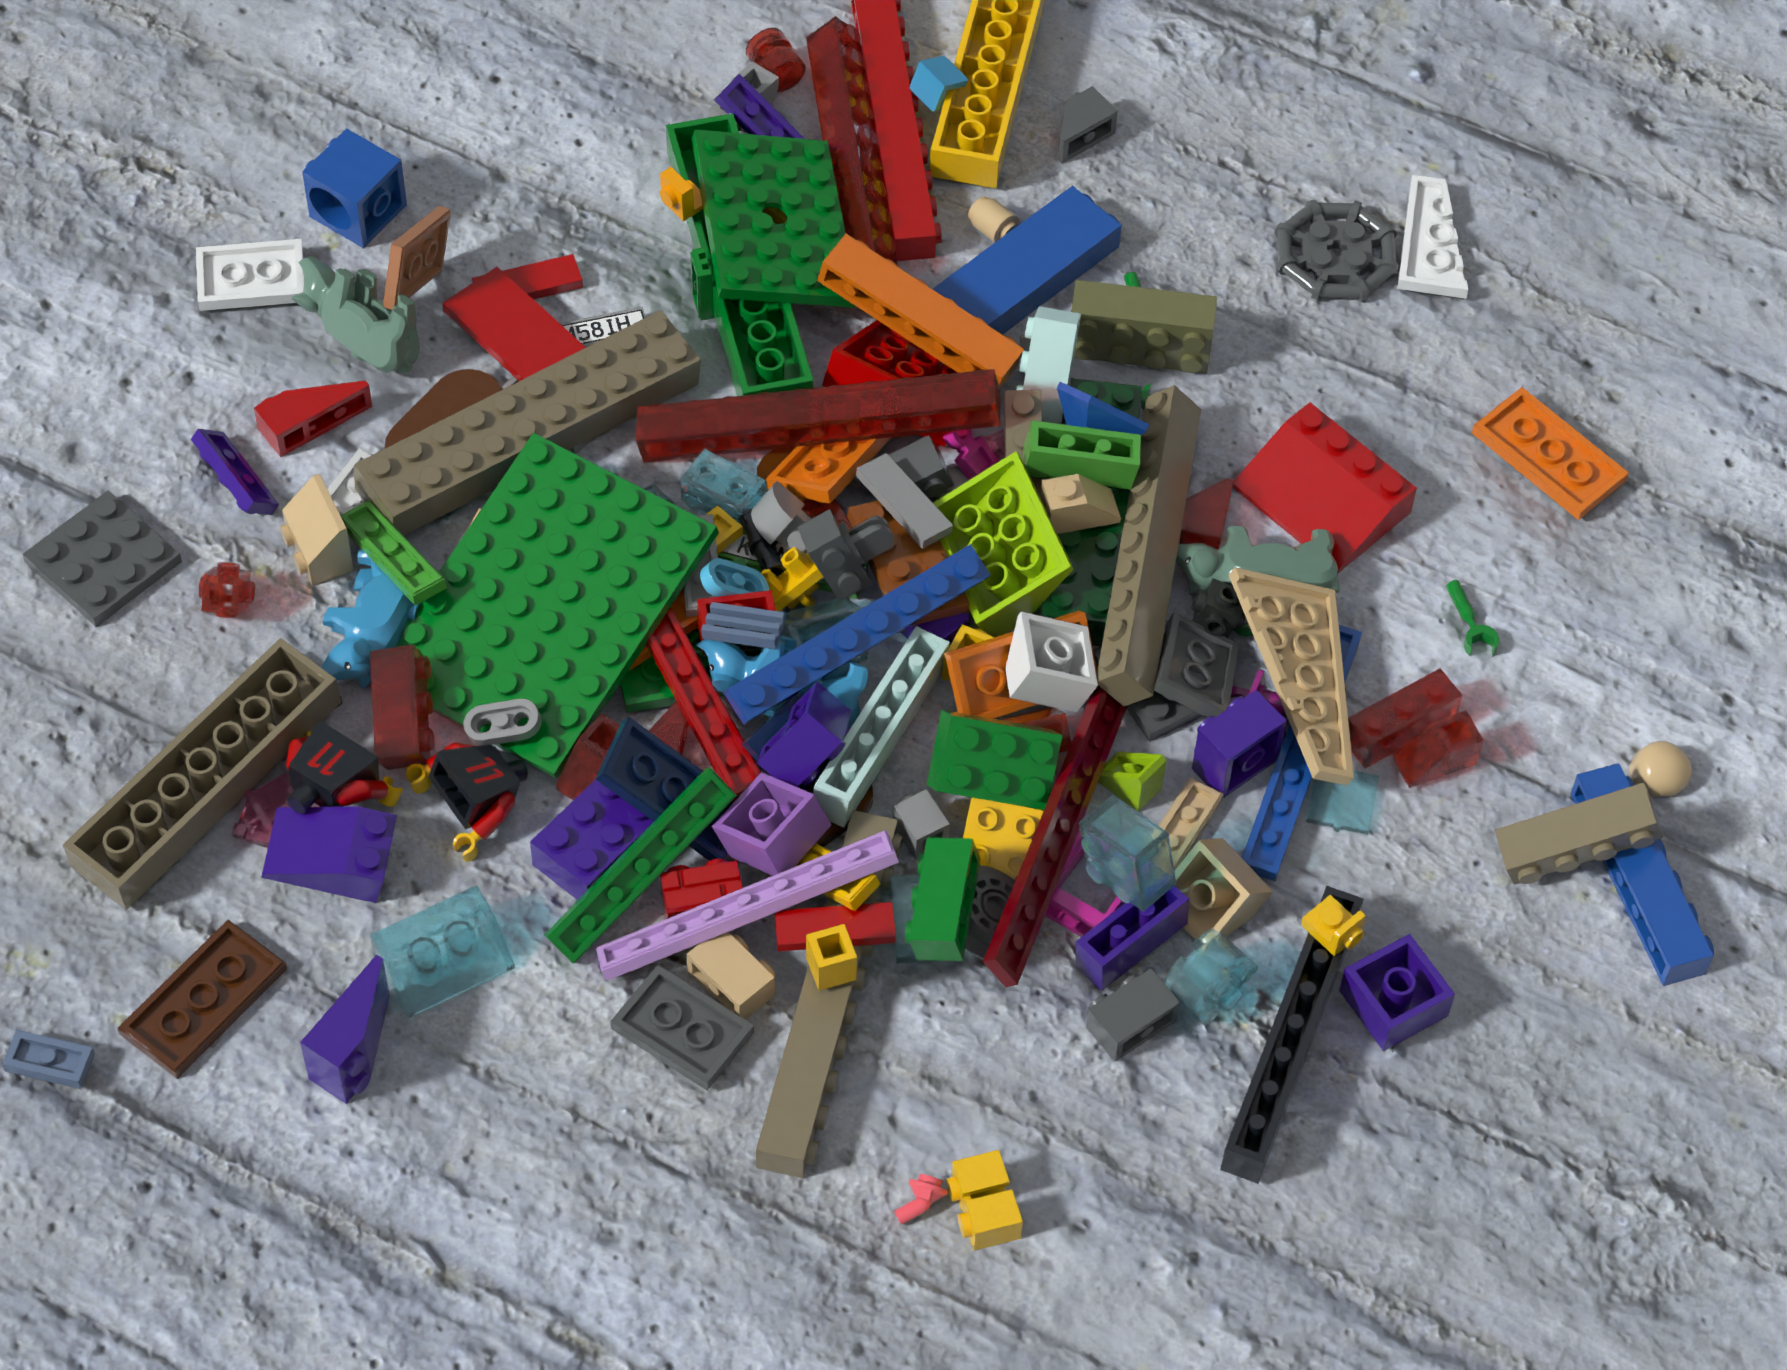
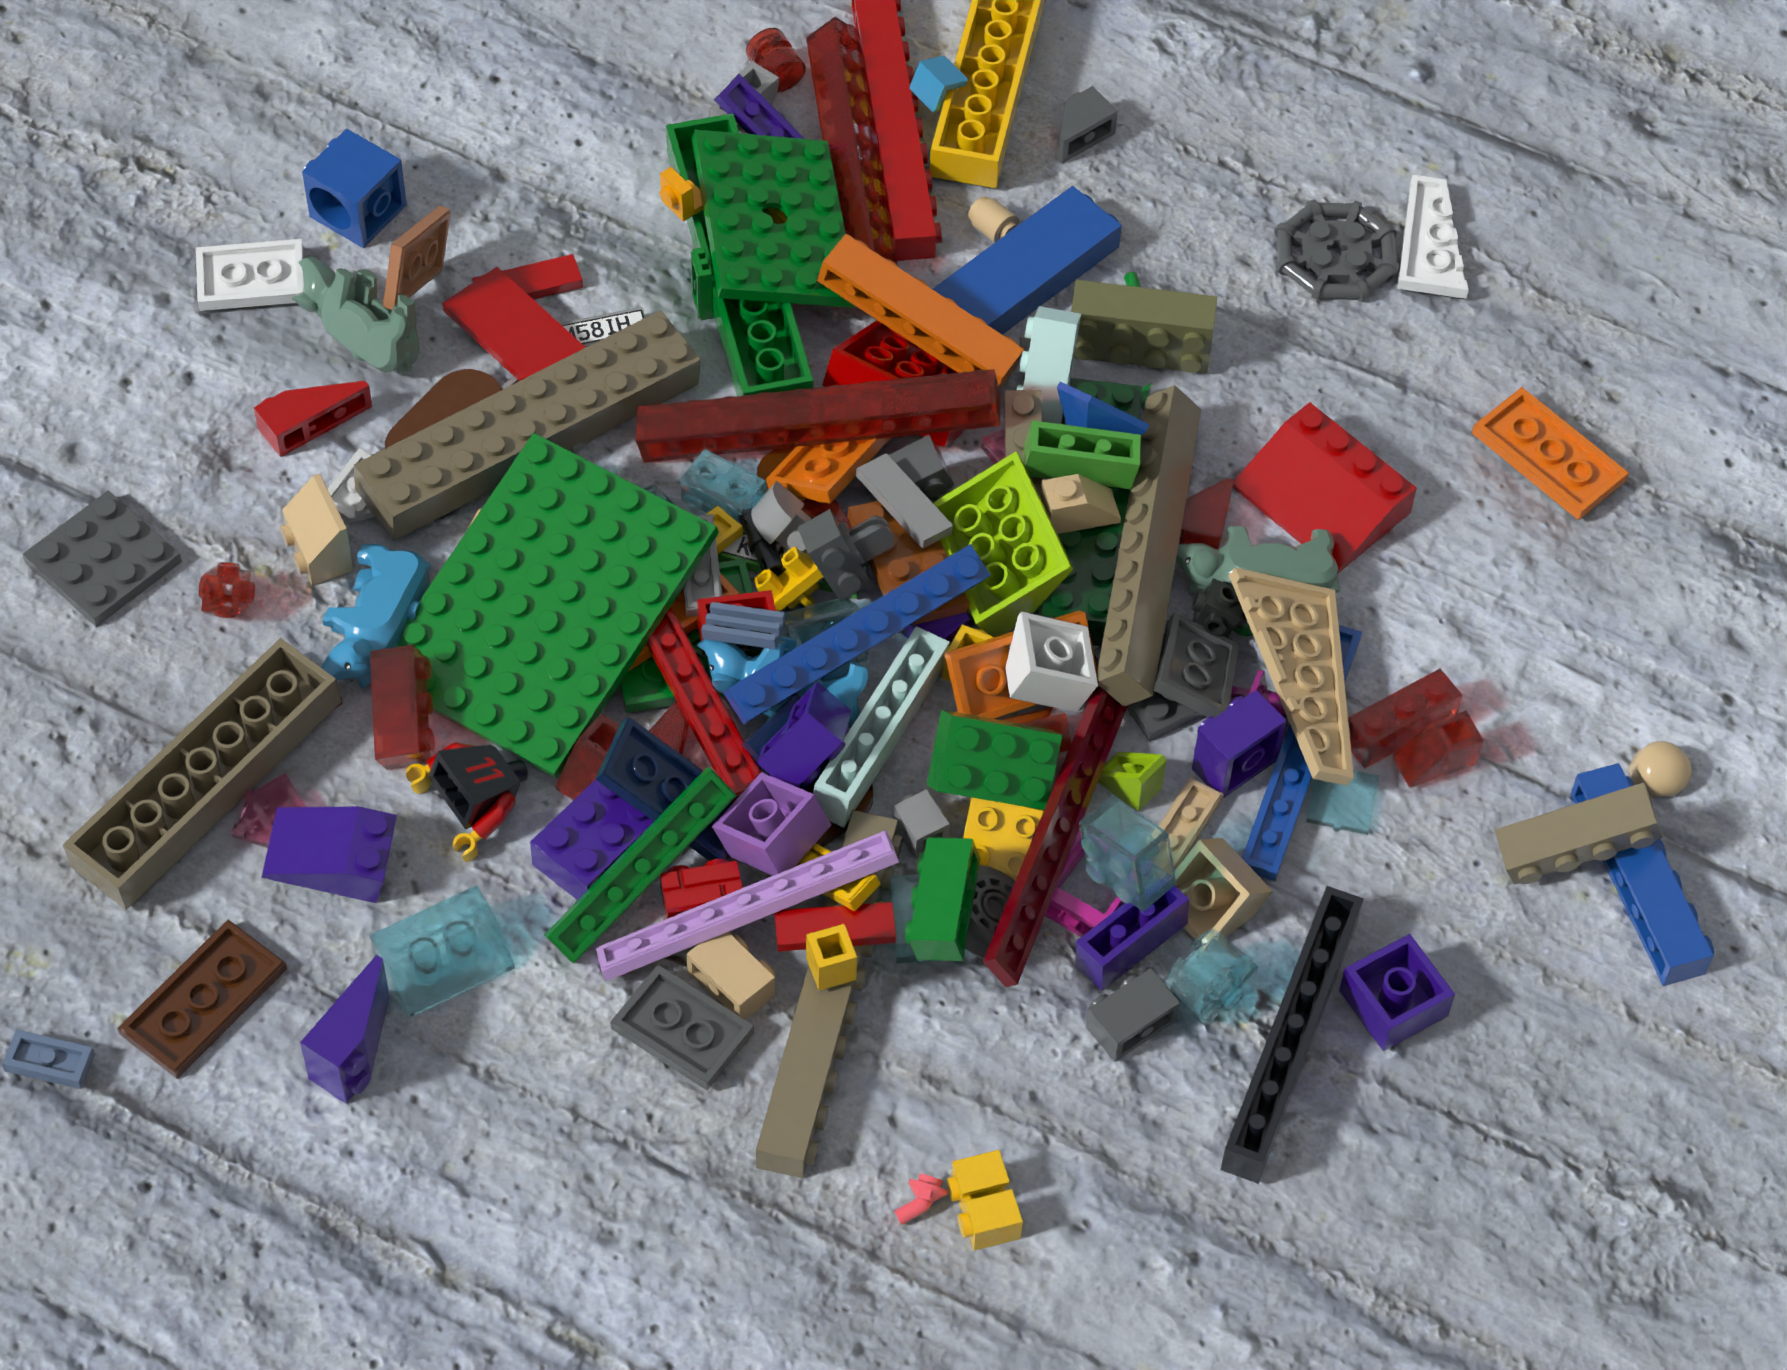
dark purple plate [191,429,279,515] -> none
black torso [286,721,403,814] -> none
bright green tile [340,500,447,605] -> none
light grey plate [463,699,542,746] -> none
medium azure plate [700,558,769,597] -> none
dark pink plate [943,420,999,480] -> none
yellow bracket [1301,895,1367,956] -> none
green piece [1446,580,1499,657] -> none

